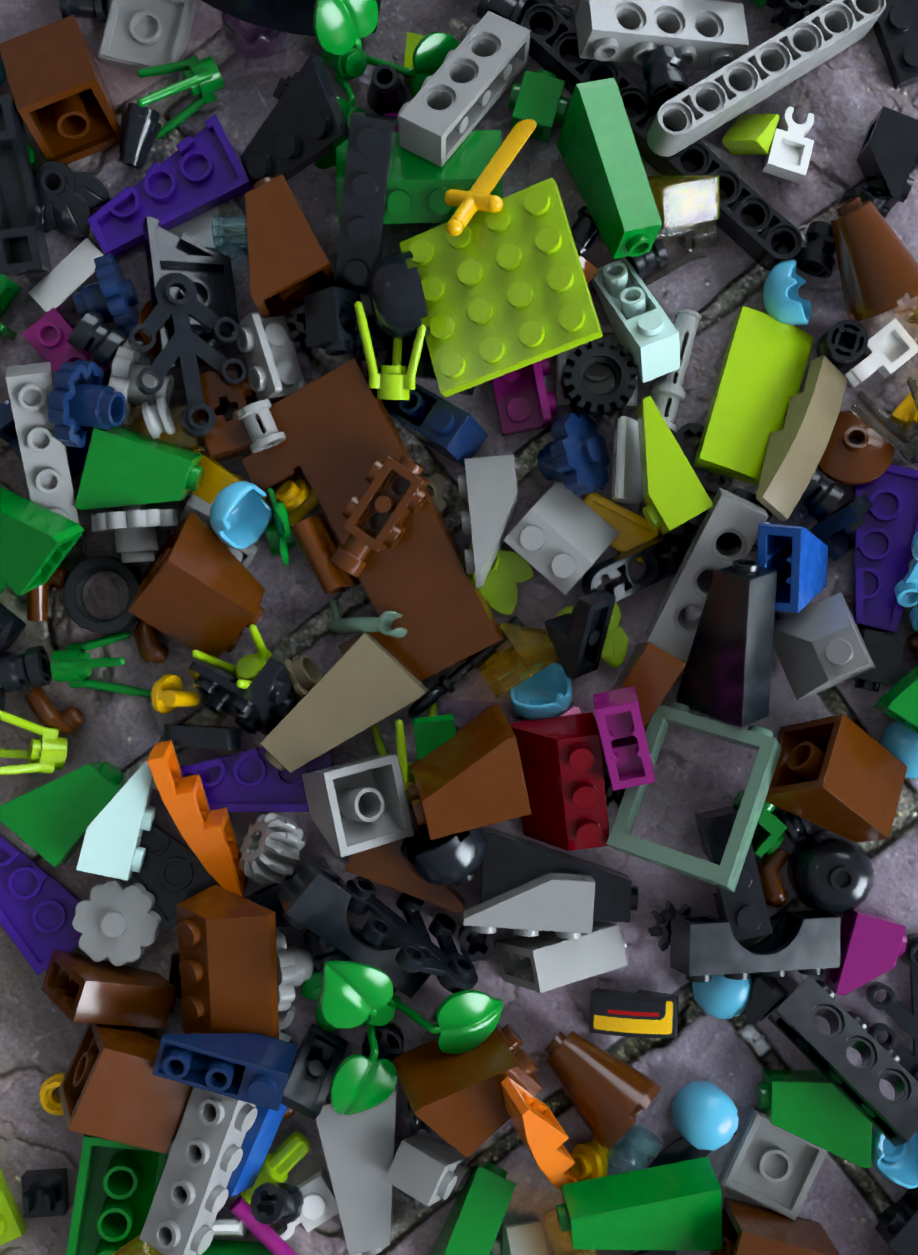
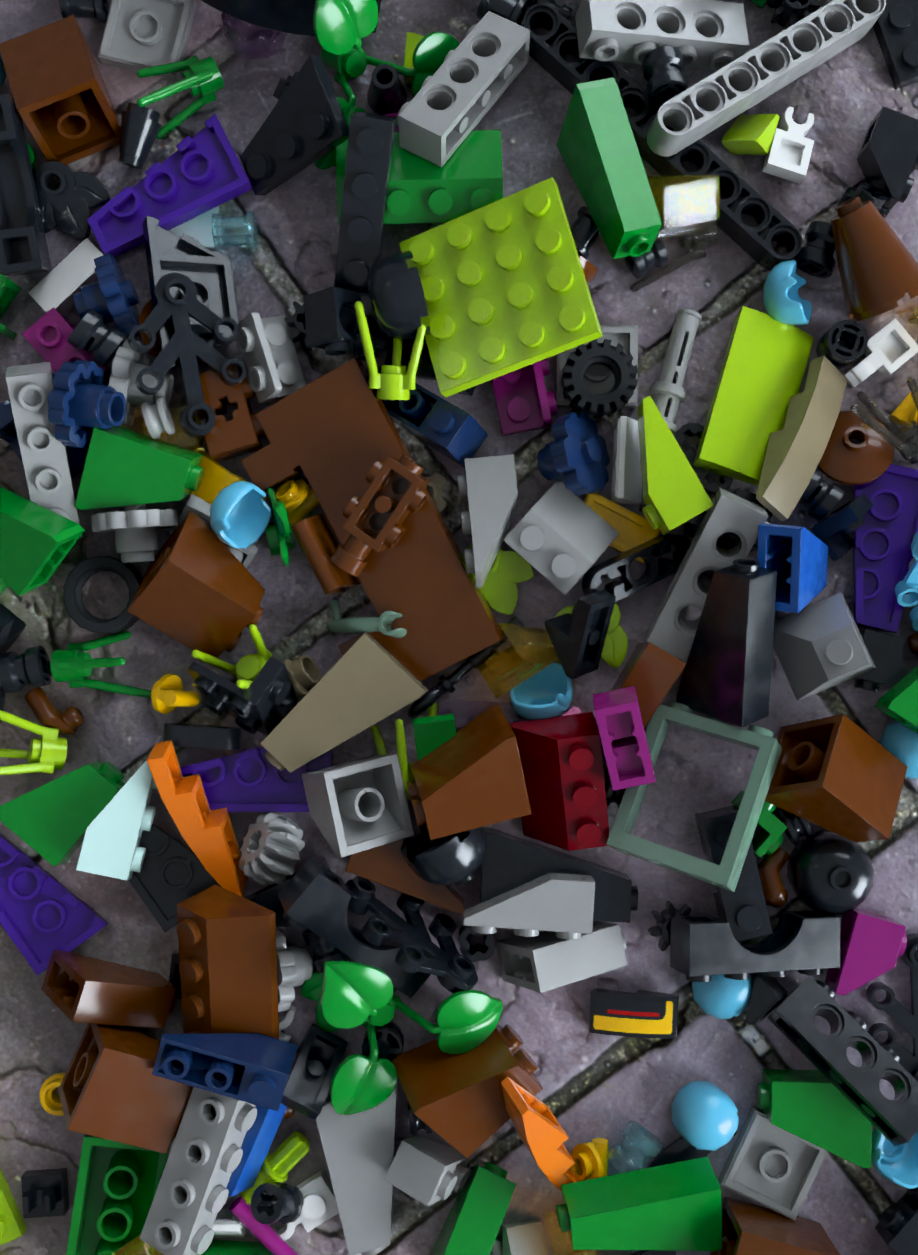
reddish brown arm [27,567,69,622] -> none
light grey plant [72,878,161,966] -> none
reddish brown arm [134,619,169,664] -> none
light grey bush [235,399,286,453] -> none
reddish brown slope [245,174,335,318] -> none
yellow sword [444,119,537,236] -> none
green brick [508,70,569,143] -> none
reddish brown cone [544,1031,661,1150] -> none
light aqua slope [592,257,680,383] -> none

